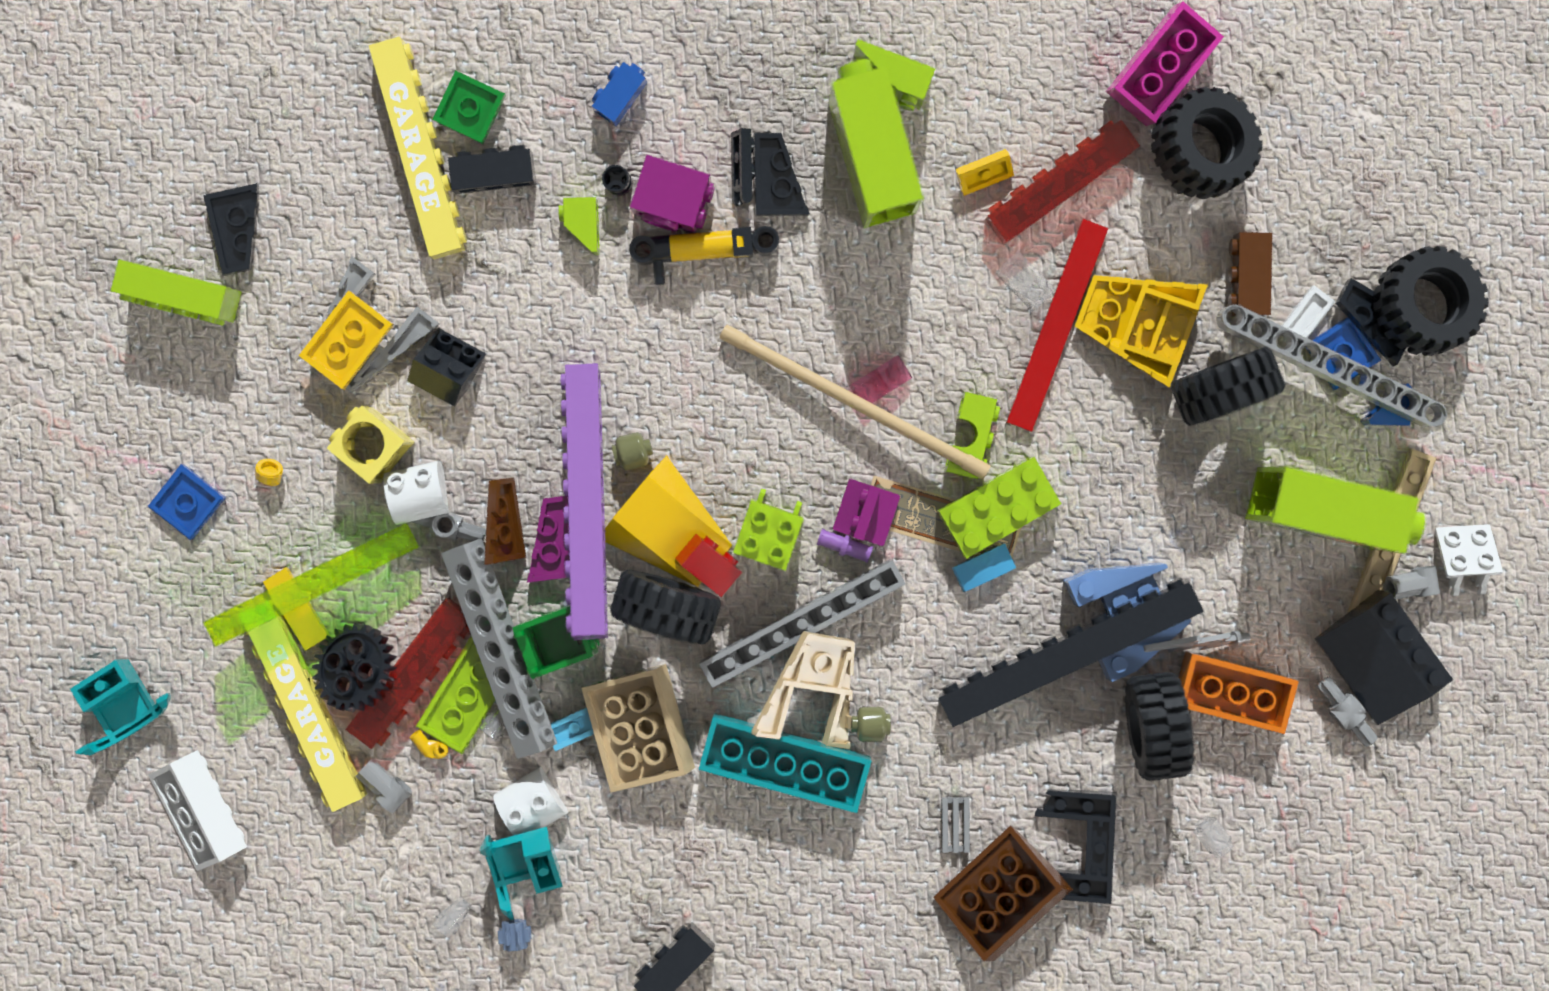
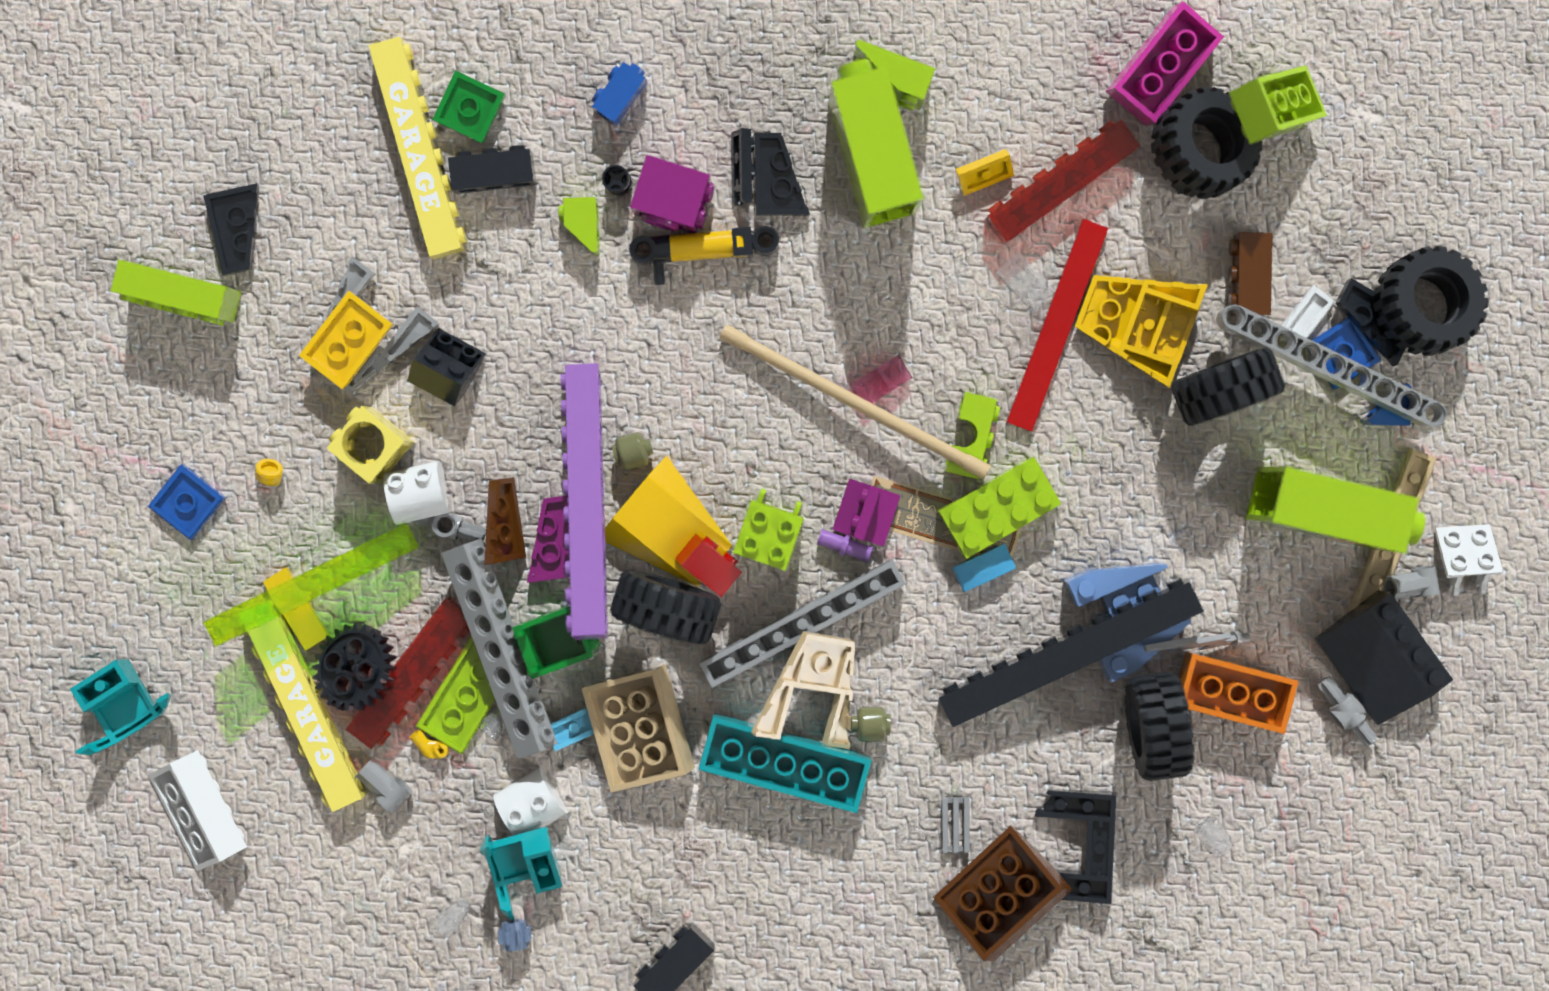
none -> lime brick [1229,65,1327,144]

